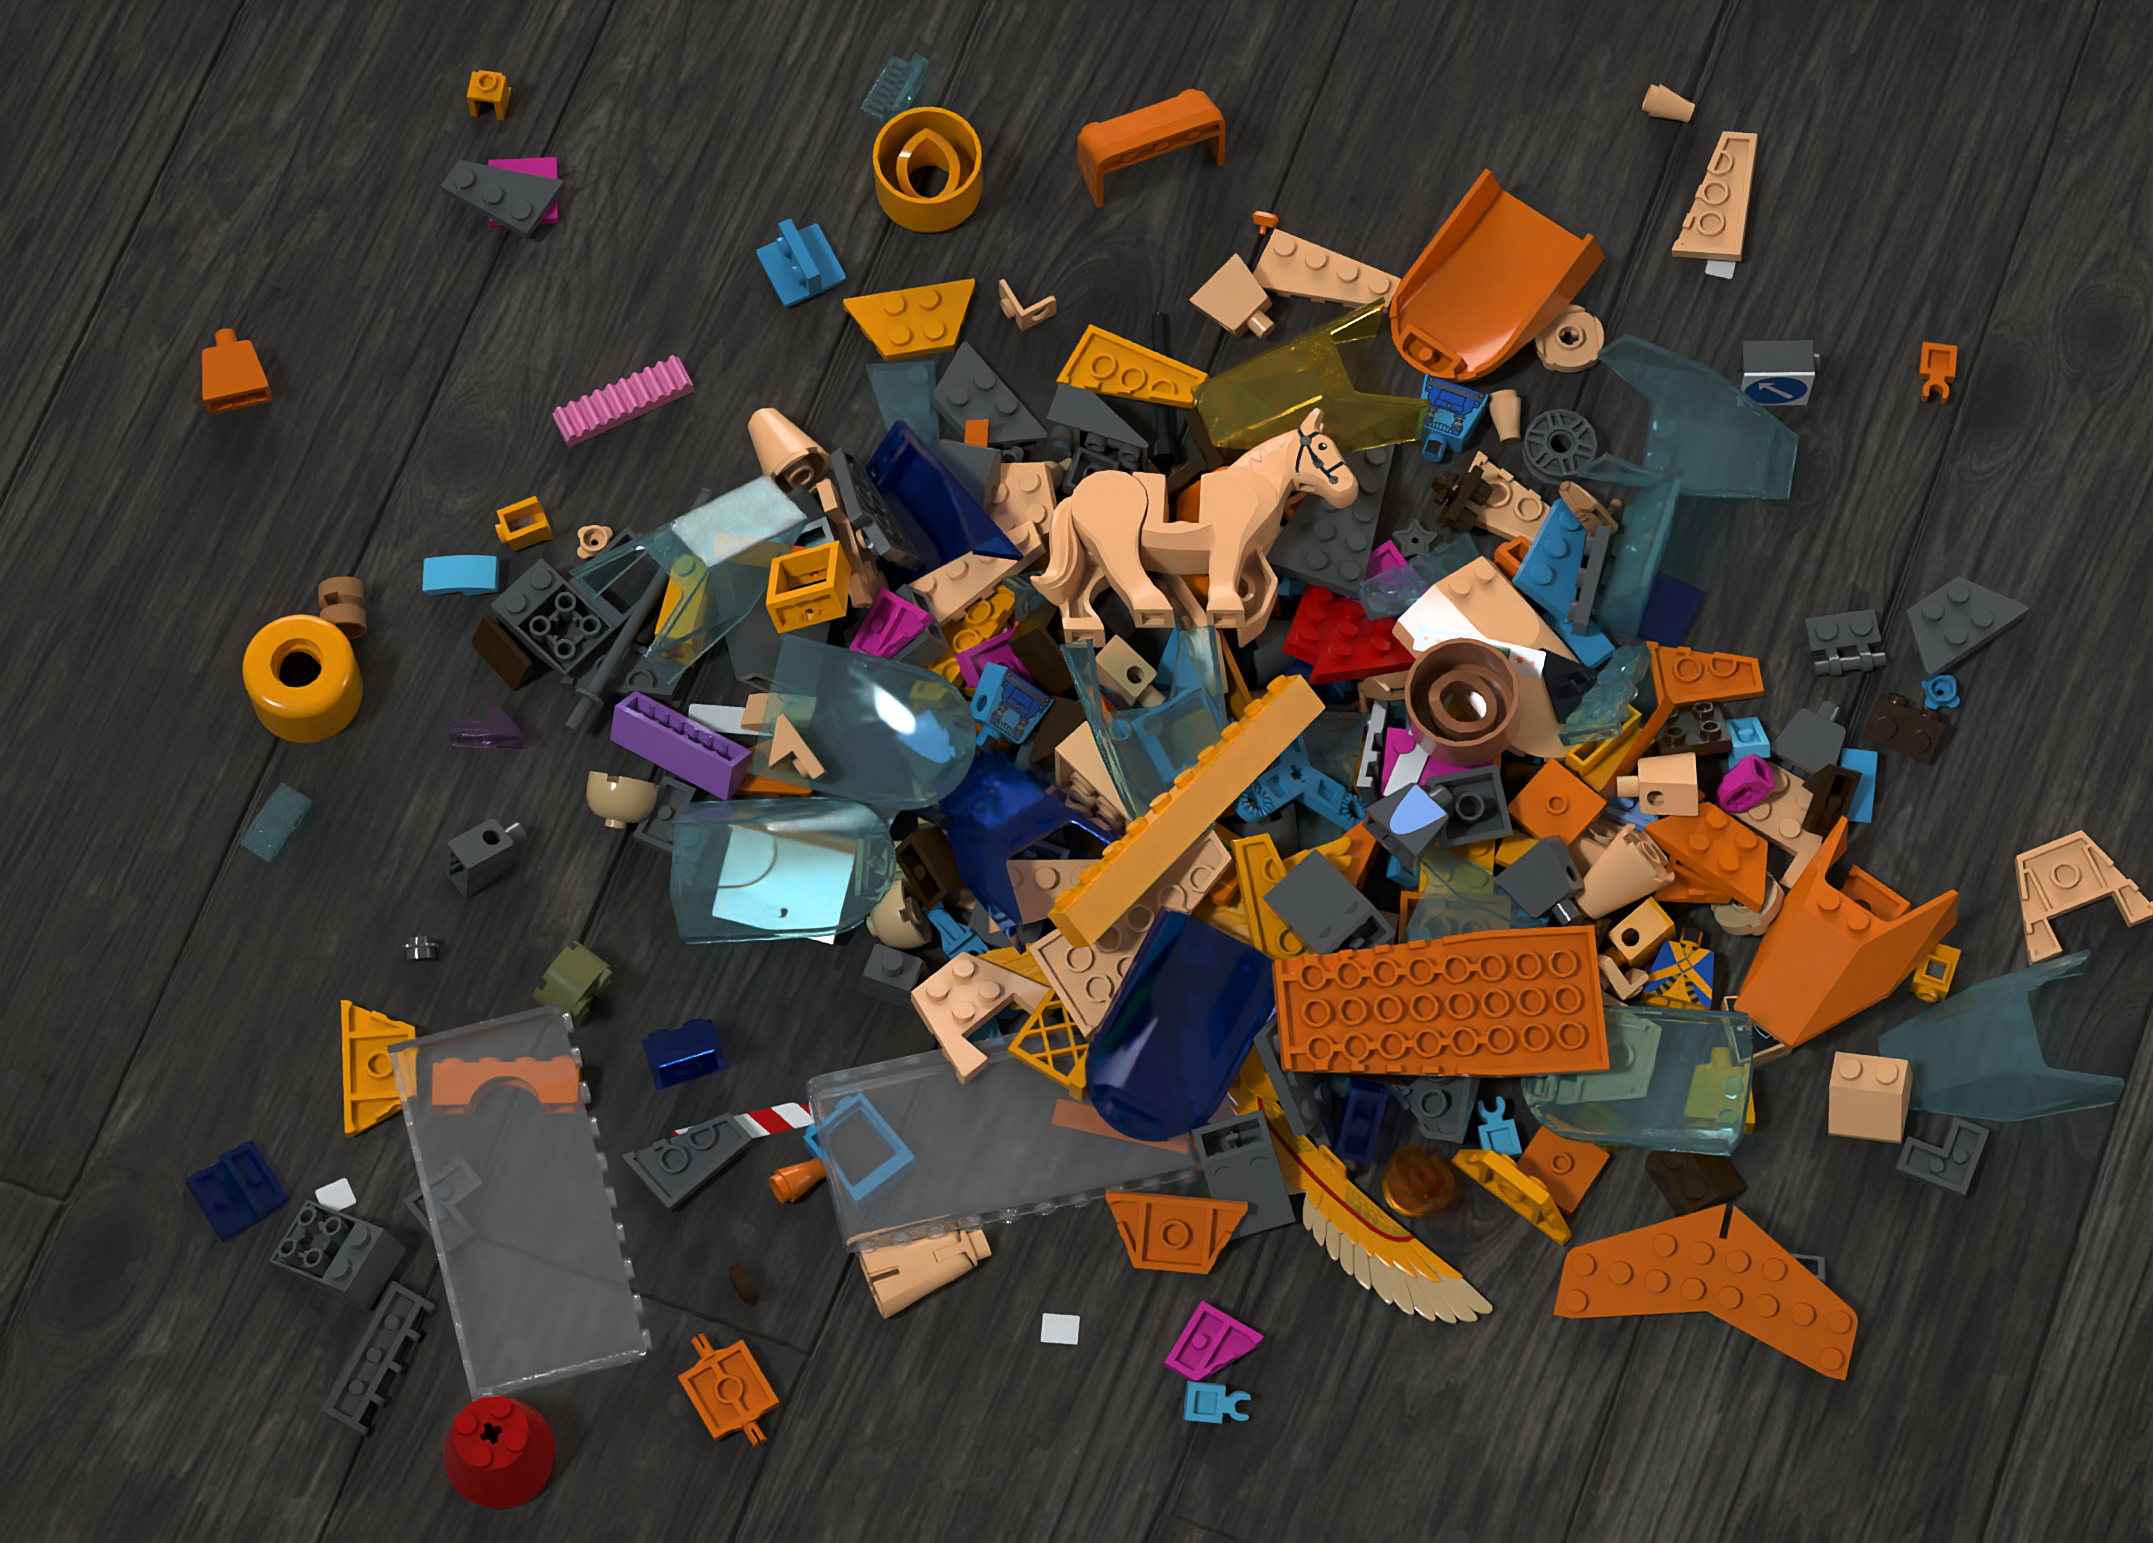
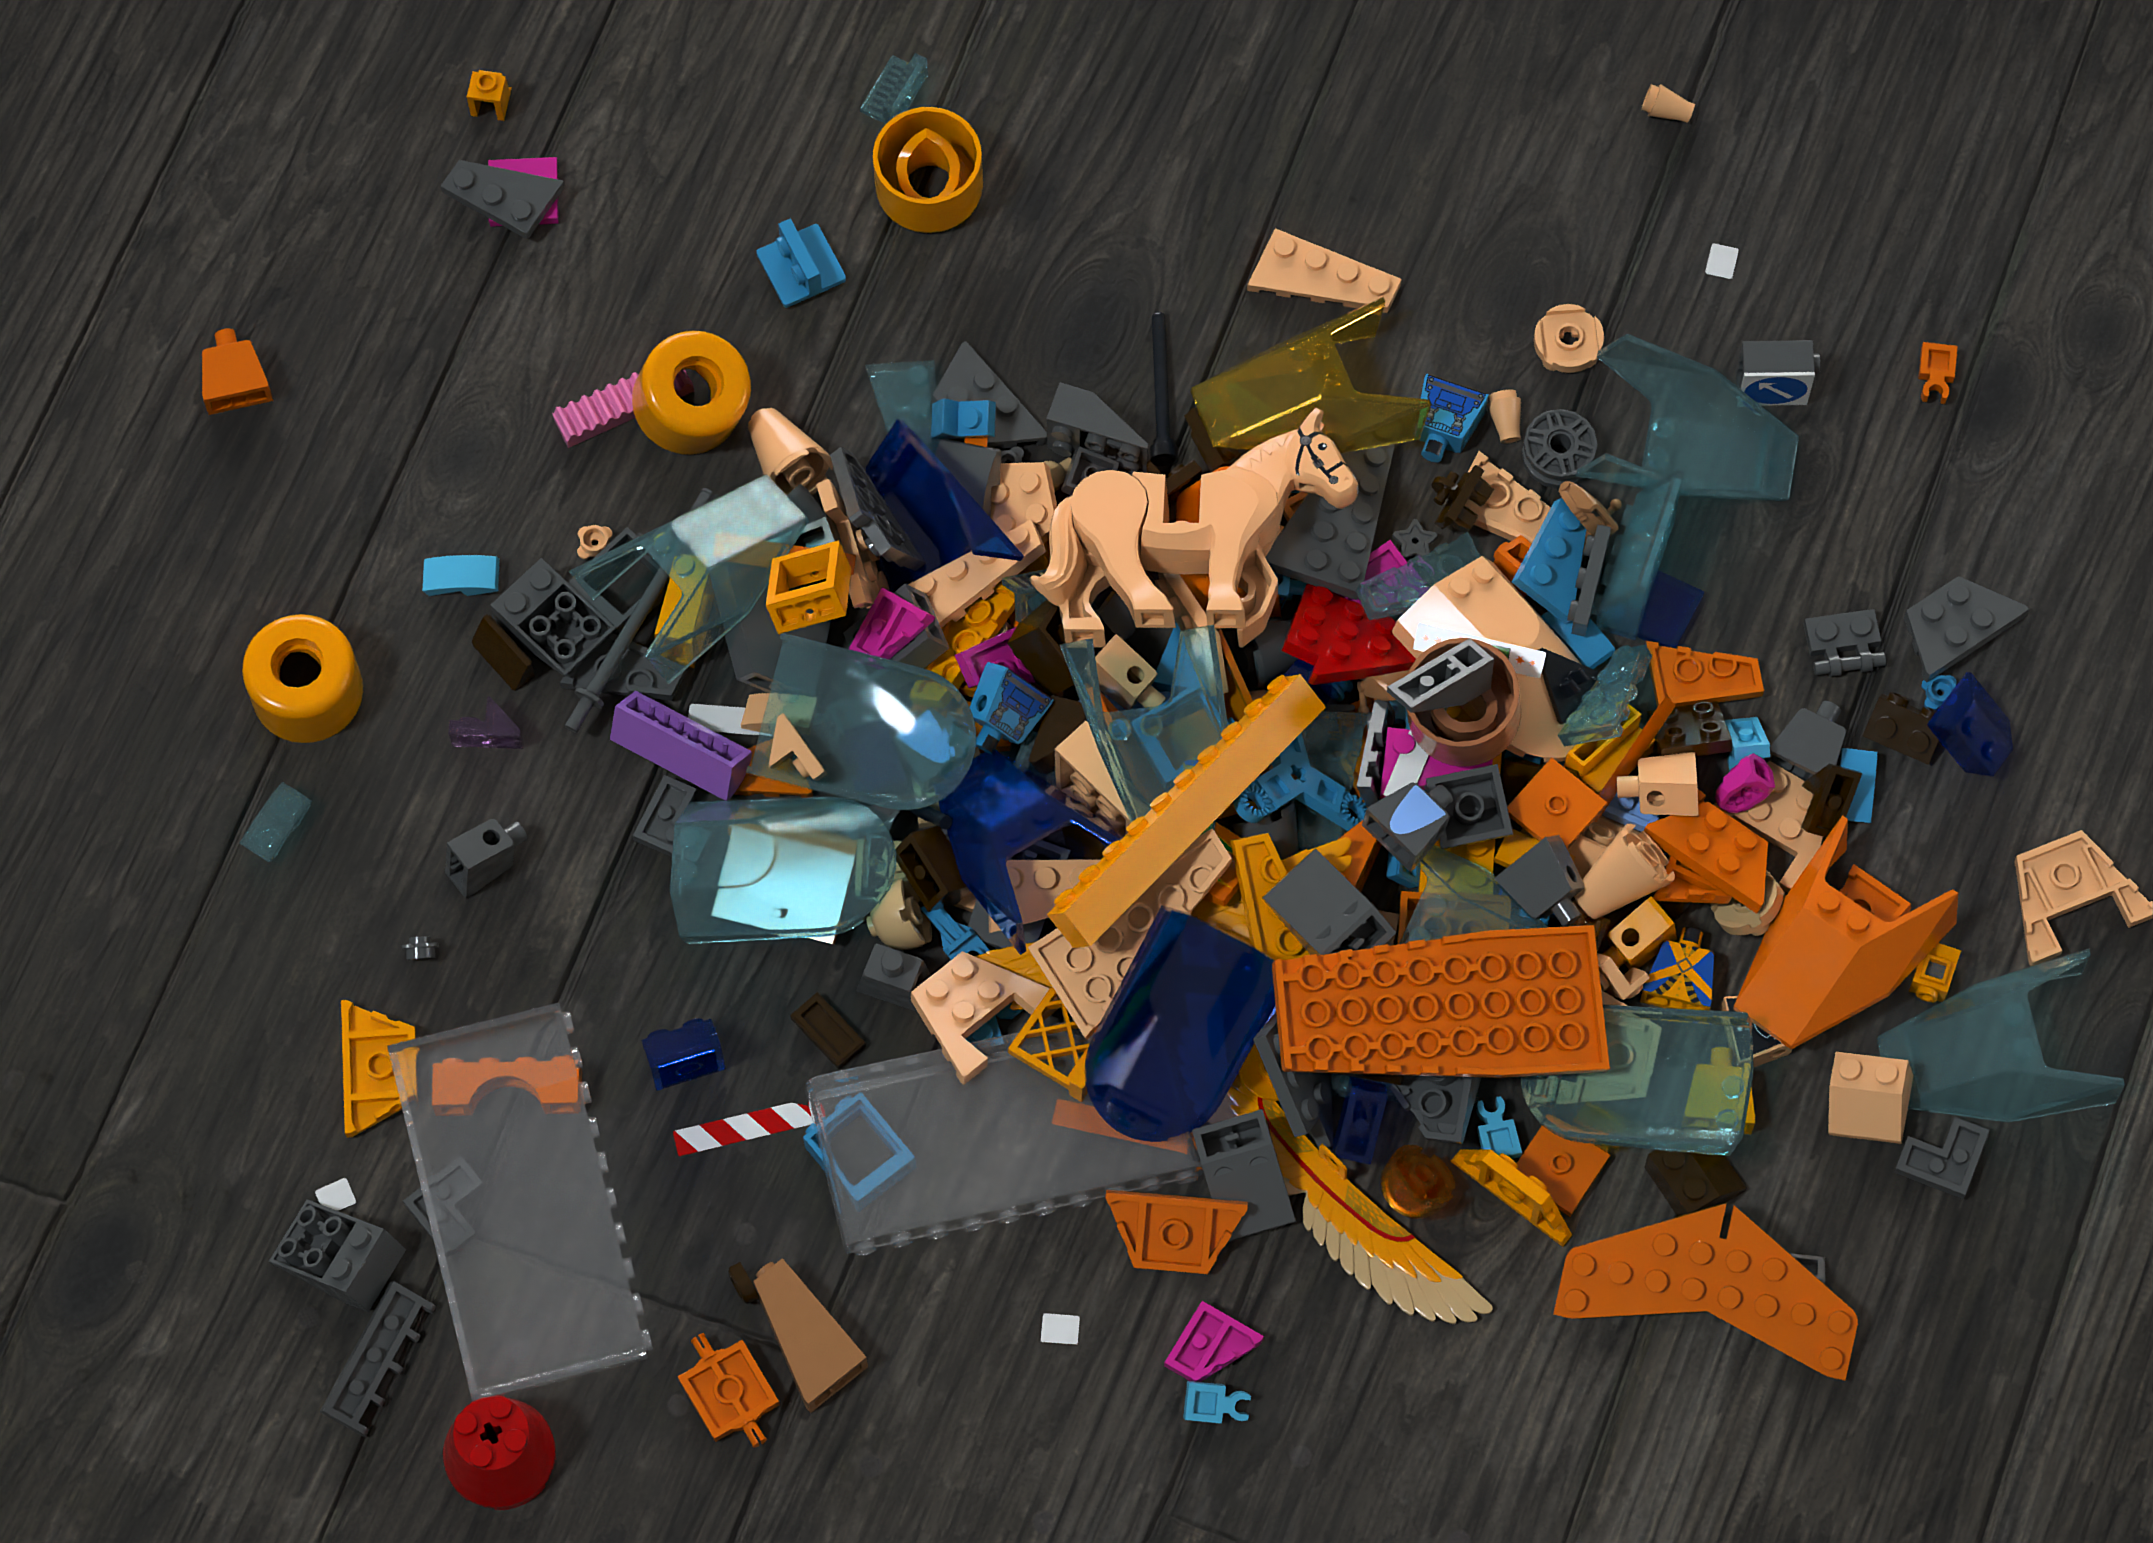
clear blue slope [185,1140,289,1242] -> none
medium nougat wheel [318,576,367,640] -> none
light orange window [495,496,555,552] -> none
olive brick [532,940,613,1027] -> none
tan cylinder [586,771,660,830] -> none
dark grey wing [621,1112,753,1213] -> none
orange cone [769,1157,826,1204] -> none
light orange wing [843,278,975,362] -> none
light nougat piece [858,1229,991,1319] -> none
light nougat bracket [999,279,1057,331] -> none
light orange wing [1056,324,1211,409] -> none
orange windscreen [1077,89,1226,208] -> none
light nougat torso [1189,253,1275,339] -> none
orange rock [1252,211,1279,235] -> none
orange windscreen [1389,168,1606,383] -> none
light nougat wing [1672,131,1758,261] -> none
none -> light orange piece [632,331,751,454]
none -> medium nougat slope [754,1258,868,1413]
none -> dark brown tile [790,992,866,1070]
none -> dark azure slope [931,398,996,439]
none -> dark grey slope [1387,638,1494,713]
none -> clear blue slope [1927,672,2013,776]

